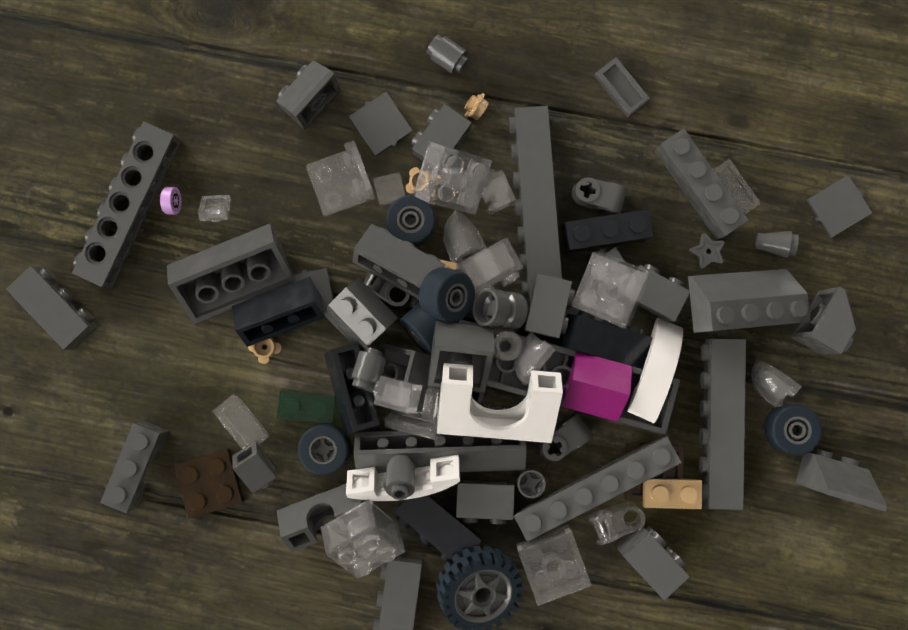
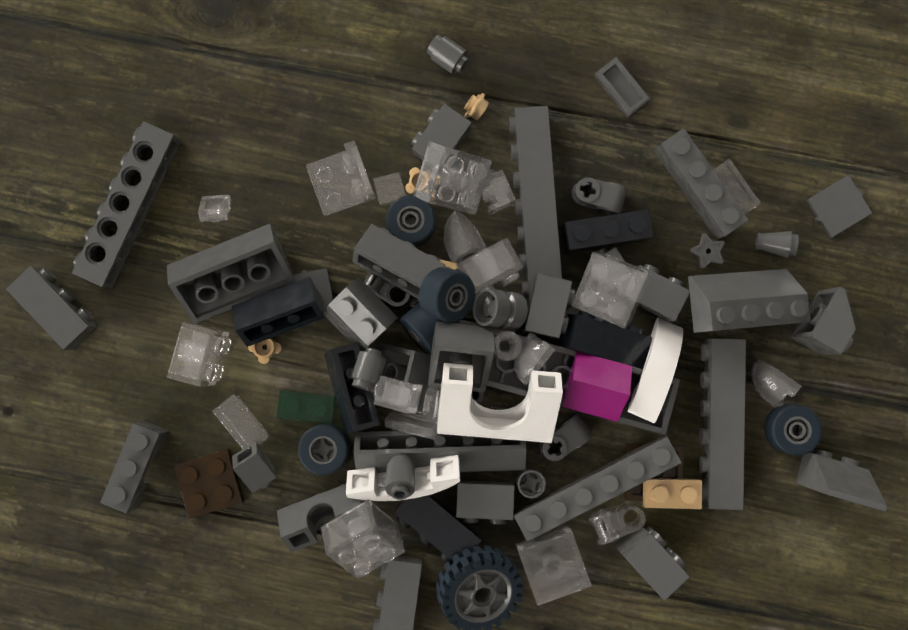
lavender tile [160,187,181,215] -> none
dark grey slope [276,60,341,129] -> none
dark grey piece [349,92,413,156] -> none
none -> clear brick [167,322,231,387]

